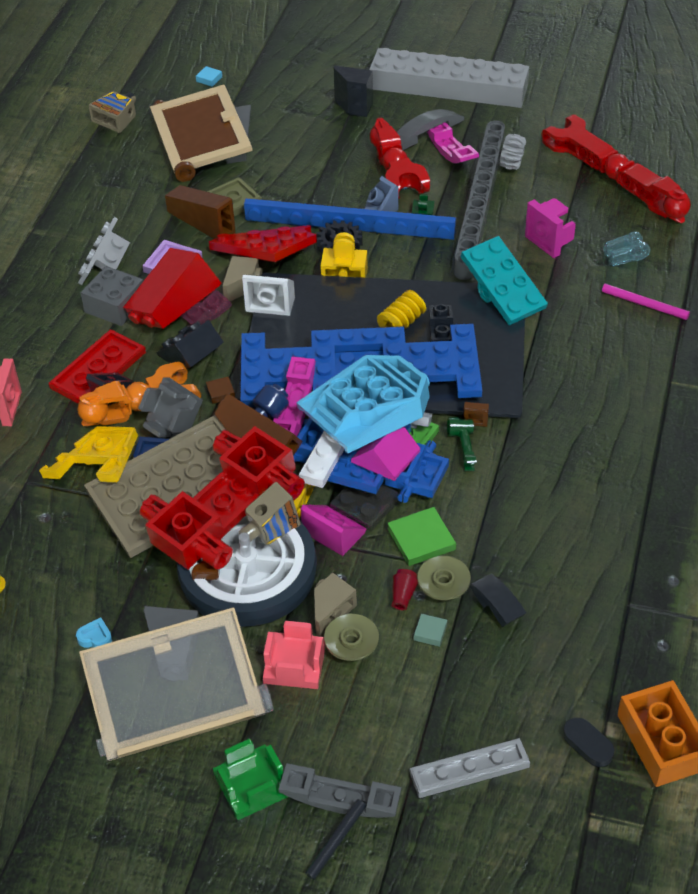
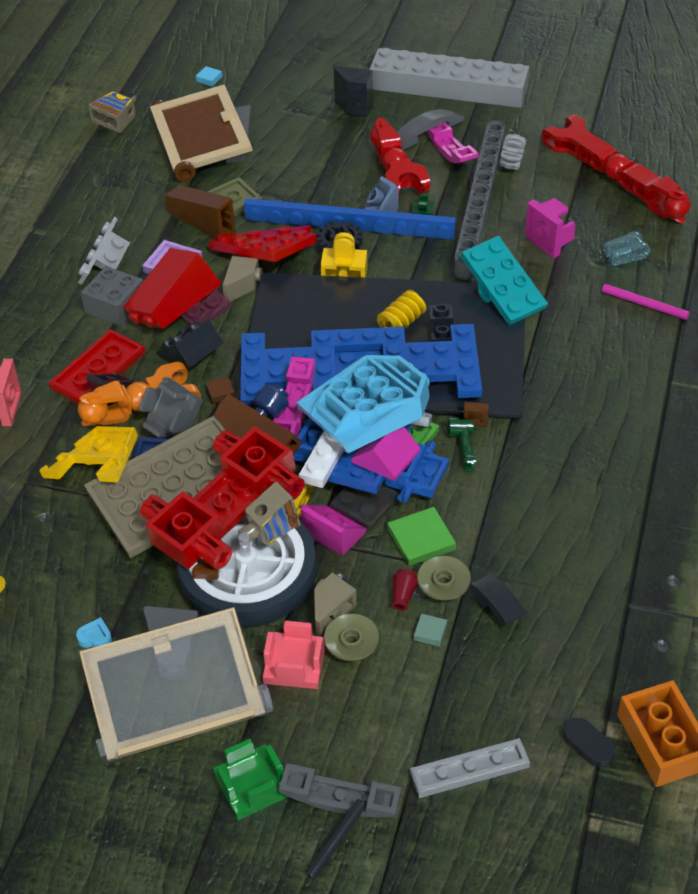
white slope [242,275,295,316] -> none

